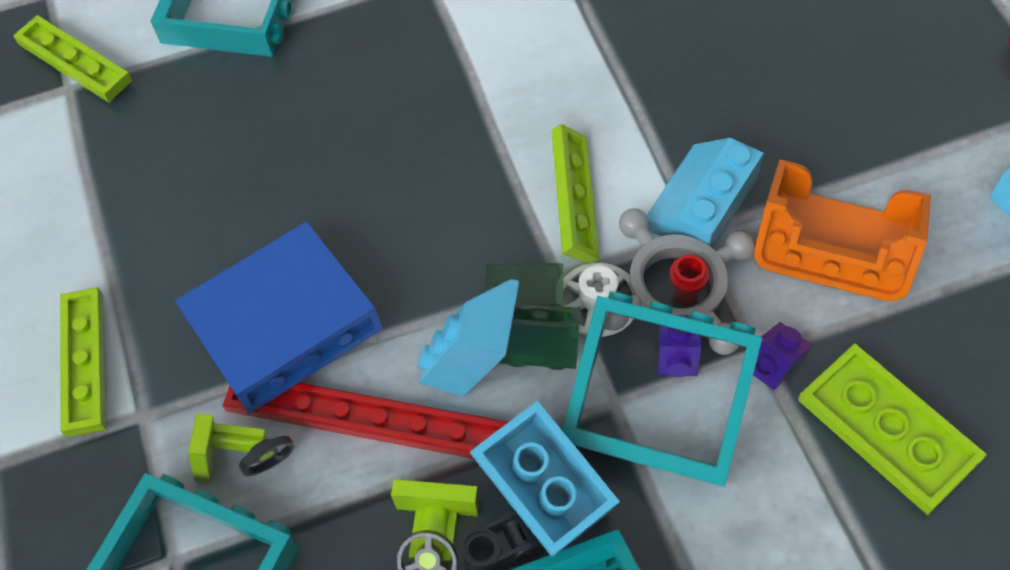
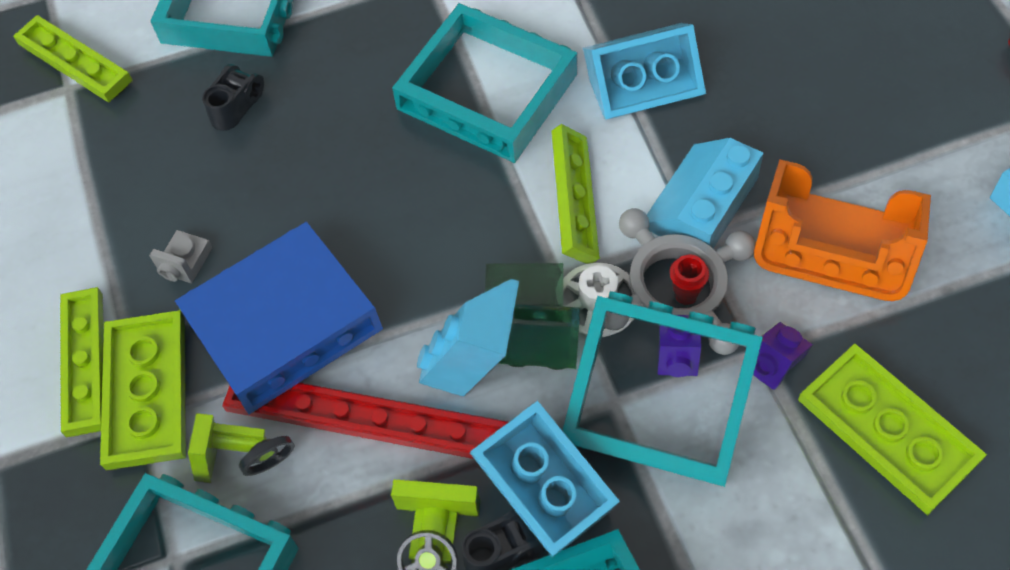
none -> lime plate [100,310,186,470]
none -> light grey bracket [149,230,213,283]
none -> black piece [202,64,265,131]
none -> teal window [392,3,577,163]
none -> medium azure slope [583,23,706,119]

